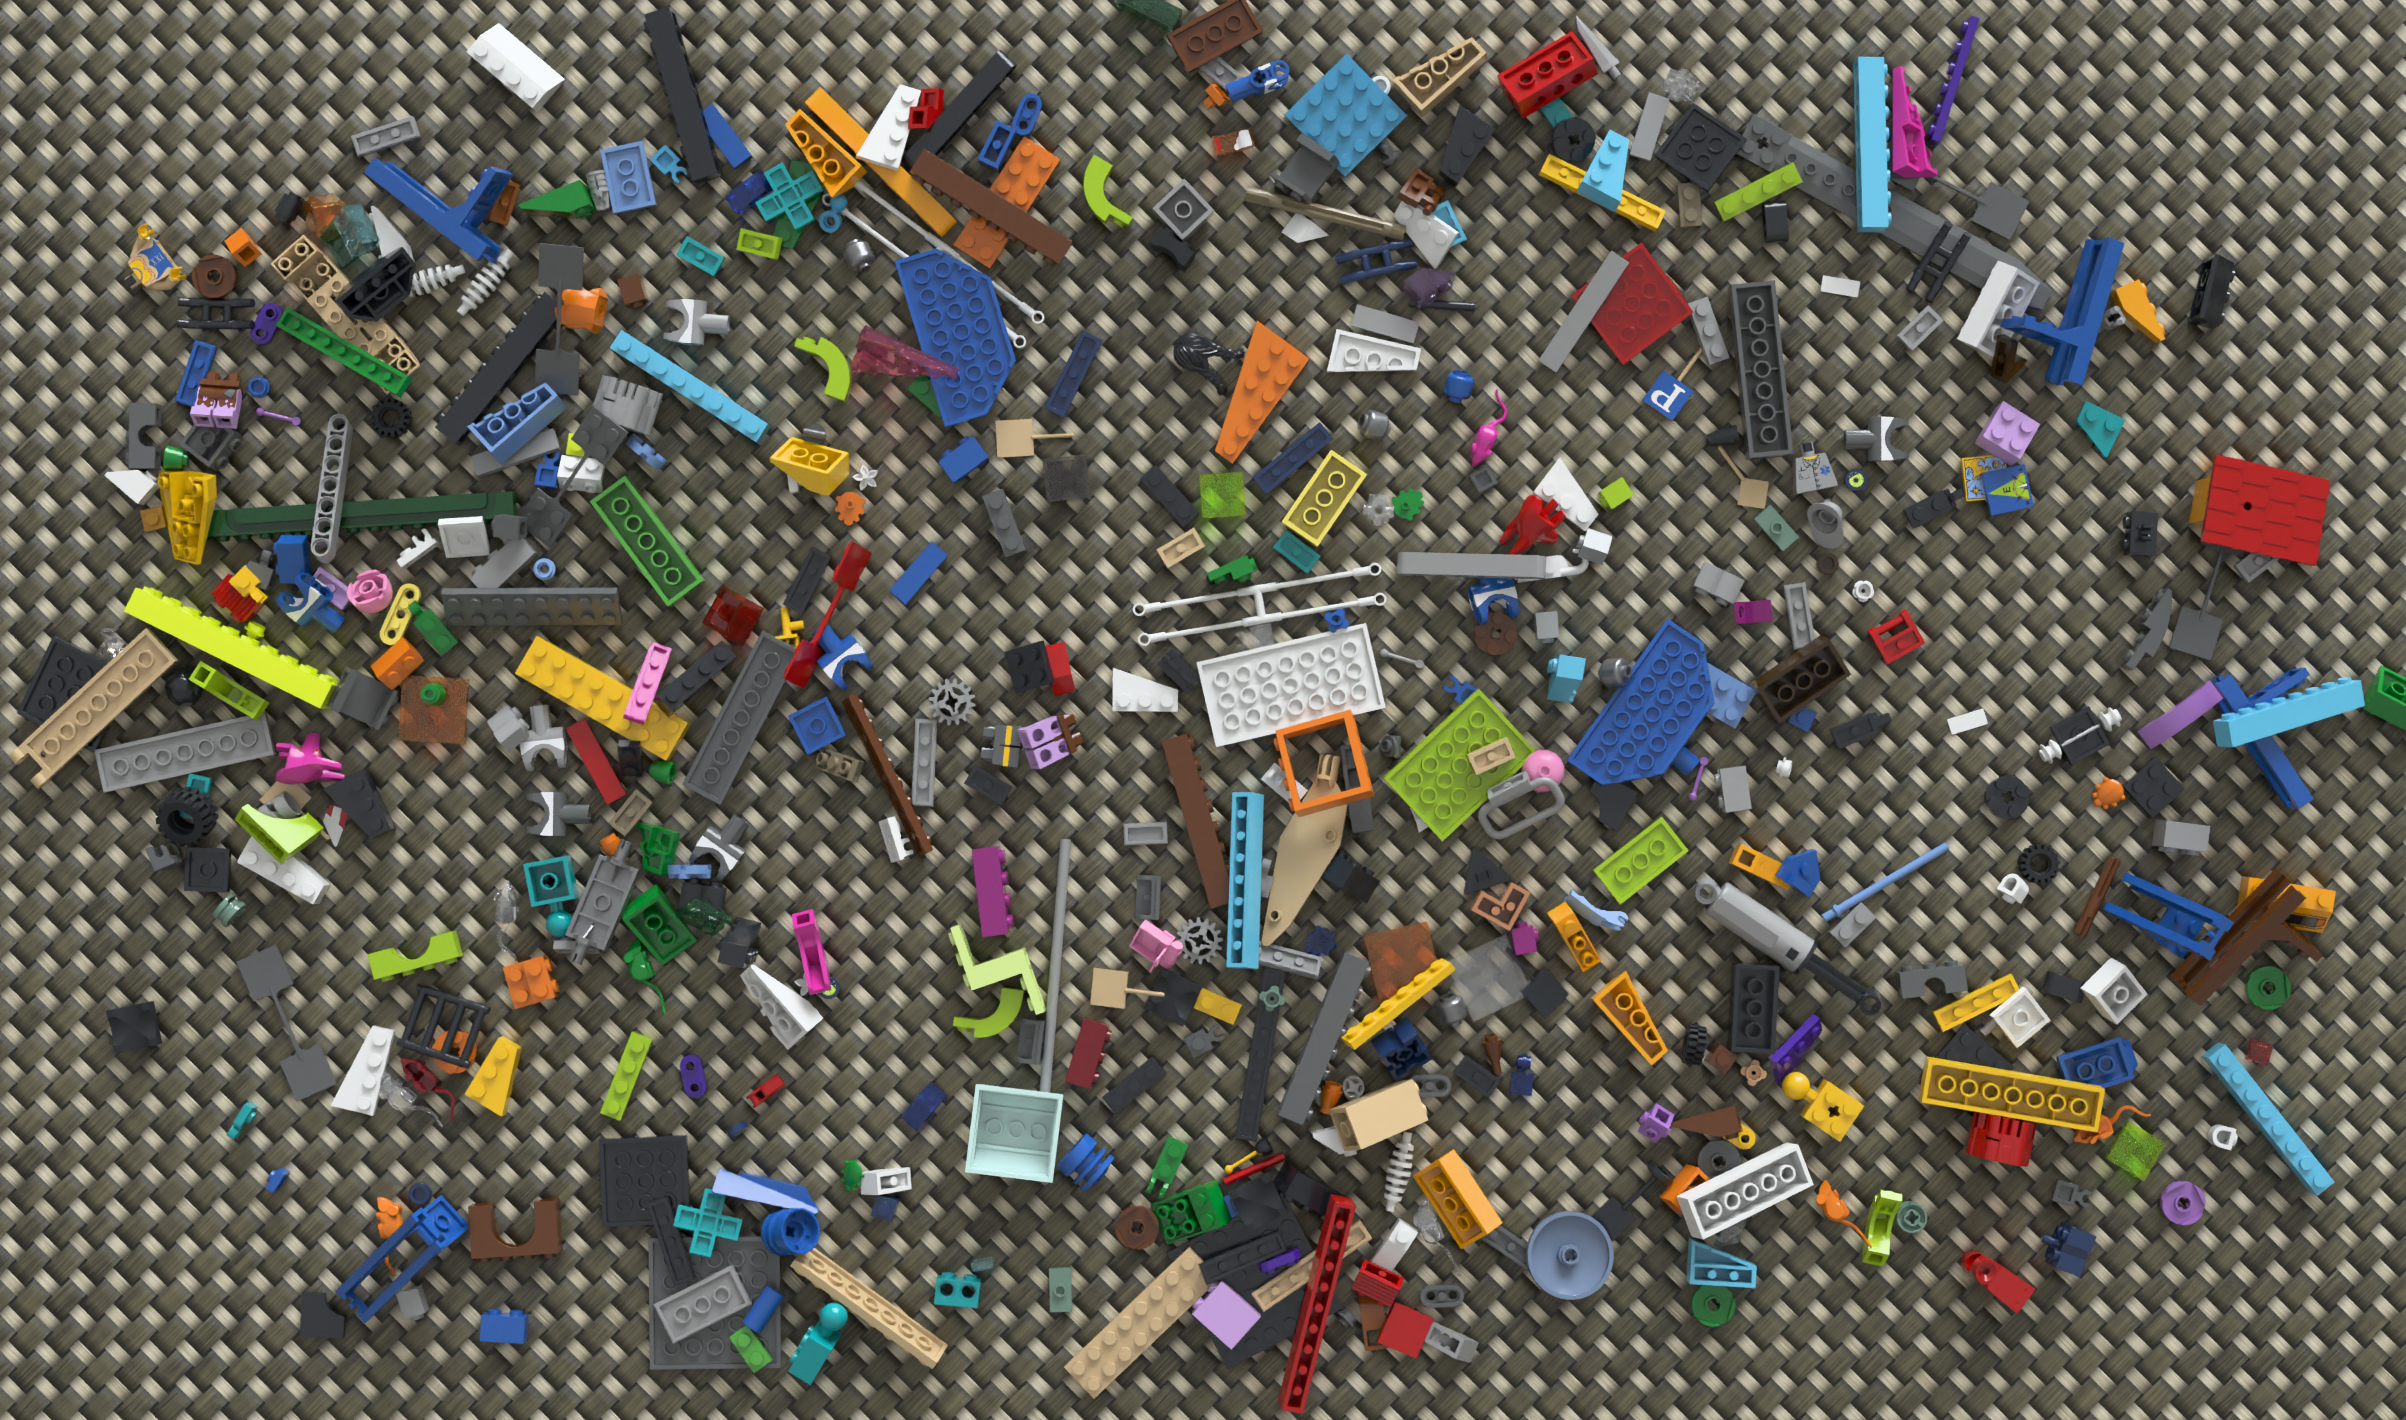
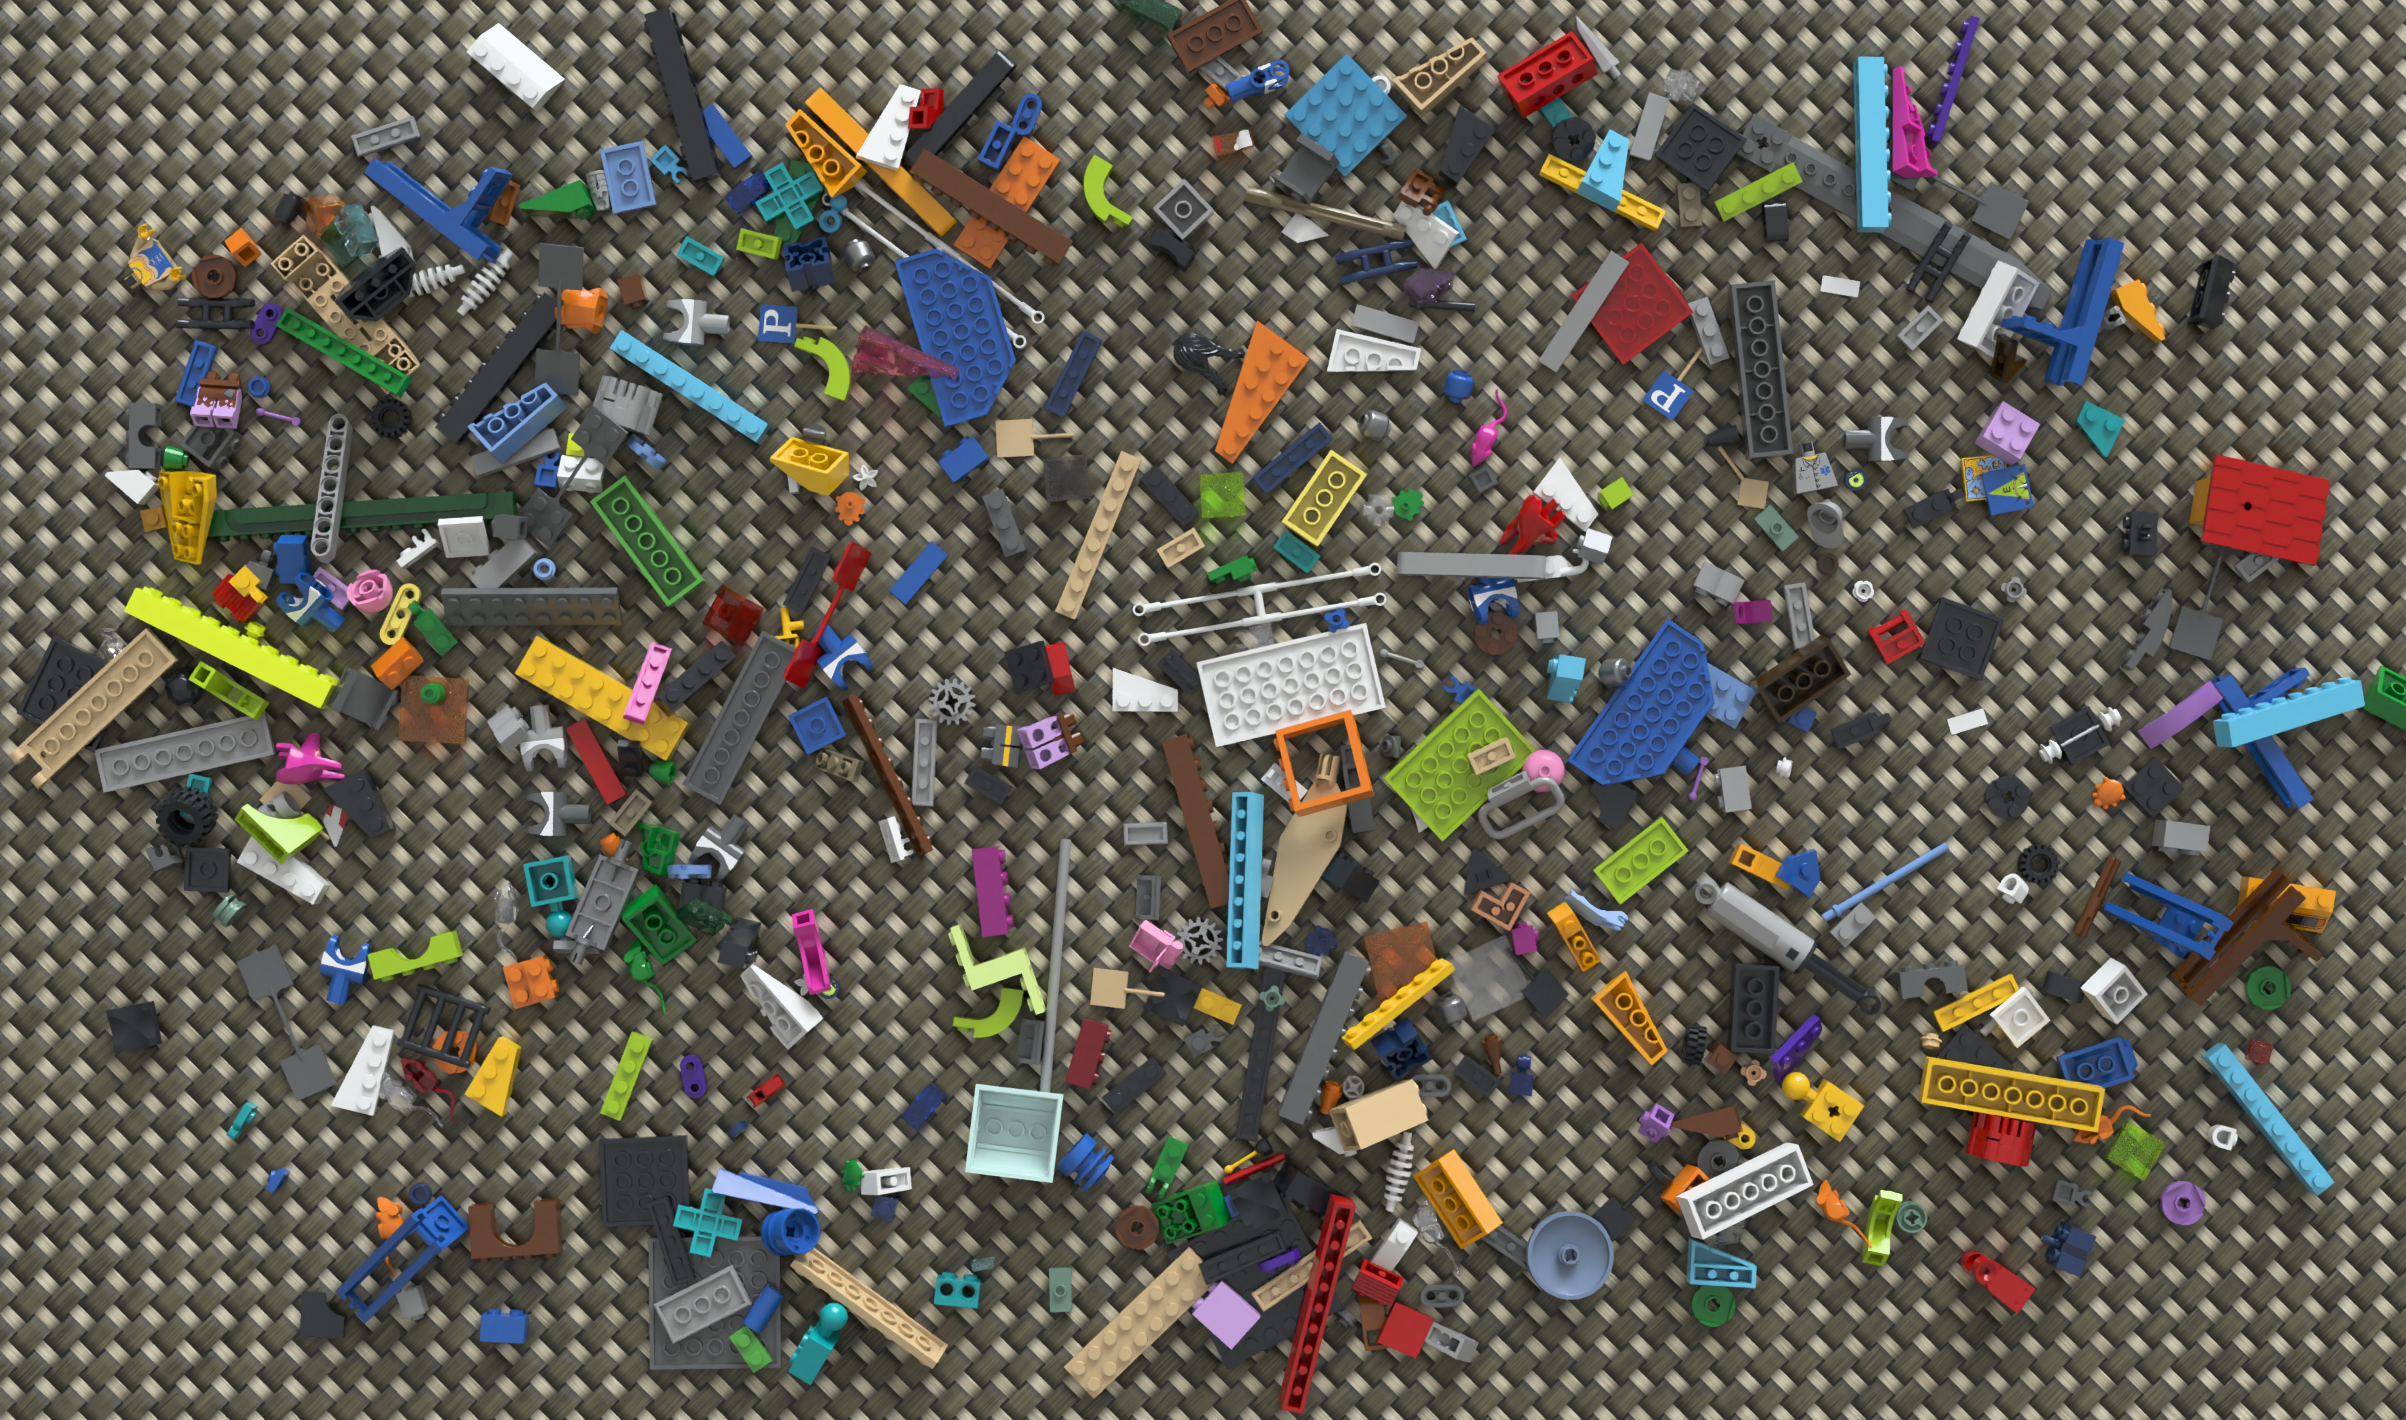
none -> blue connector [319,935,371,1004]
none -> blue piece [758,304,837,344]
none -> dark blue brick [783,236,835,292]
none -> tan plate [1055,451,1141,620]
none -> black plate [1919,597,2004,681]
none -> tan plate [1920,1033,1942,1050]
none -> light grey plate [2000,577,2027,602]

